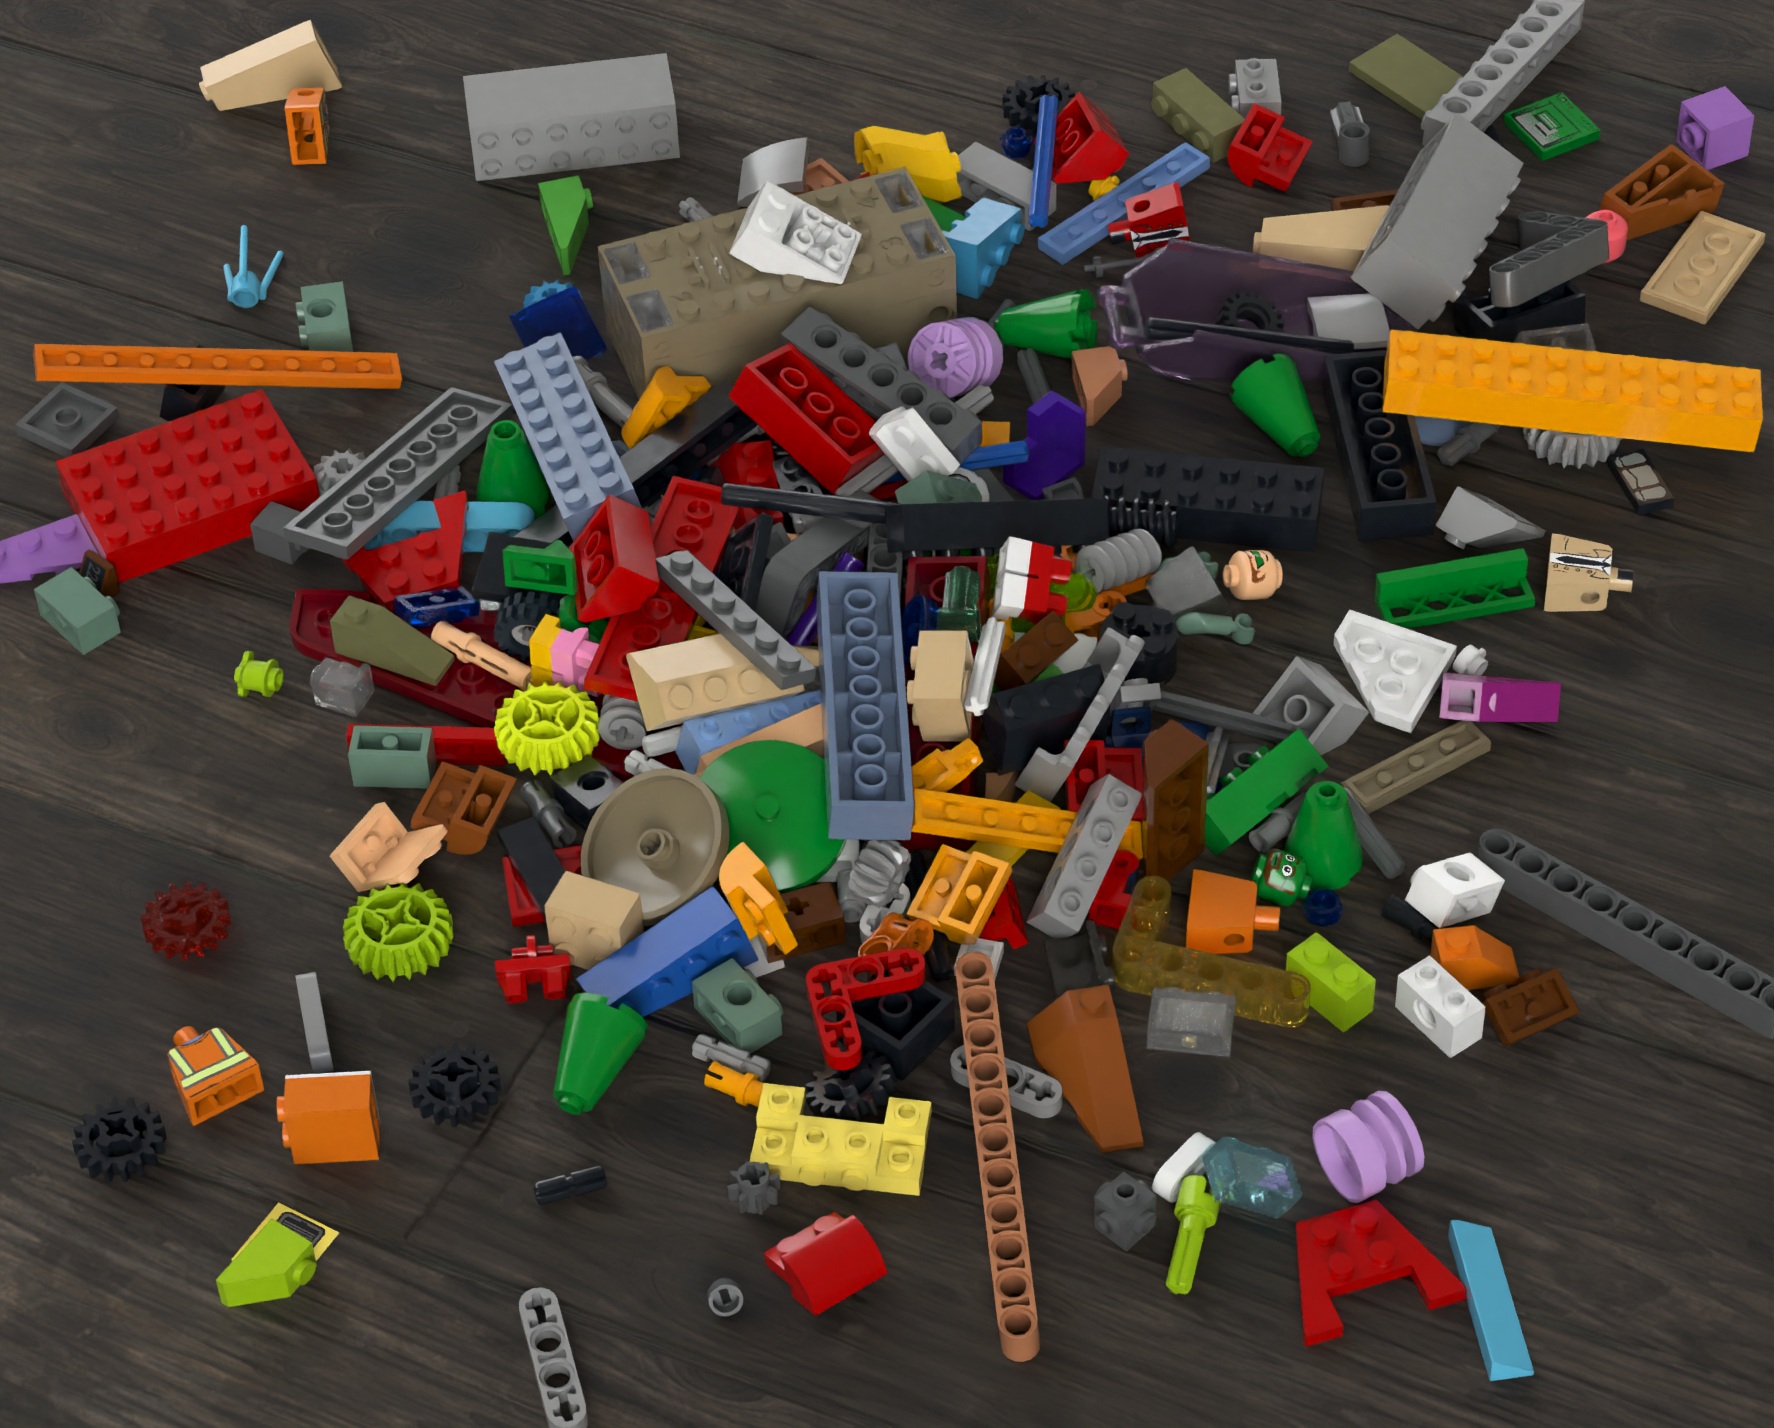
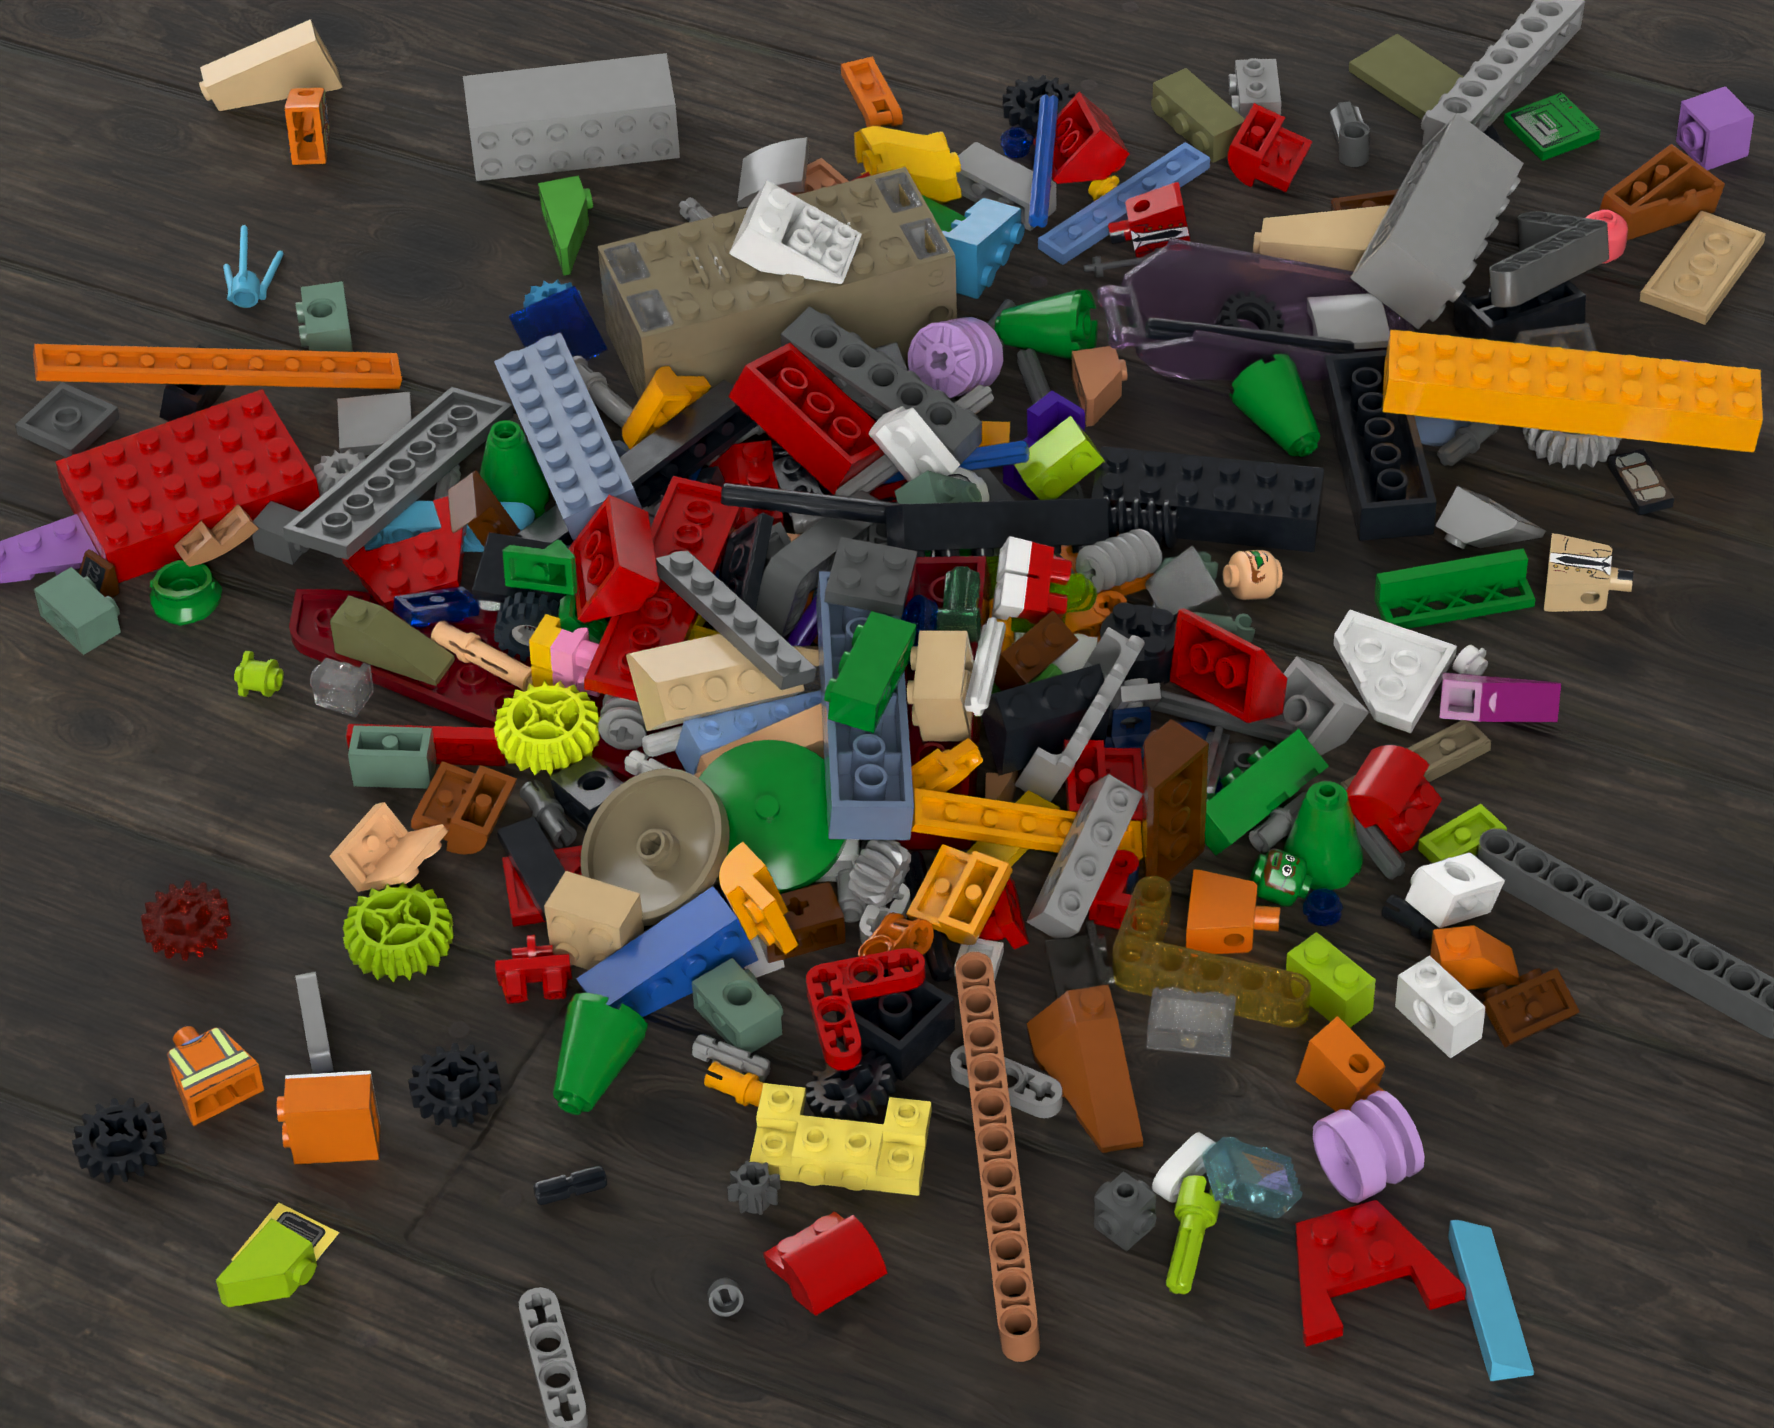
none -> green hat [149,560,222,626]
none -> medium nougat slope [174,505,259,567]
none -> light grey tile [337,392,412,455]
none -> reddish brown slope [448,470,520,548]
none -> dark grey plate [824,537,917,617]
none -> green brick [824,611,917,733]
none -> orange plate [841,56,903,127]
none -> lime brick [1014,416,1105,500]
none -> red slope [1170,608,1287,723]
none -> orange torso [1296,1016,1385,1111]
none -> red brick [1346,745,1442,853]
none -> lime plate [1418,804,1507,863]

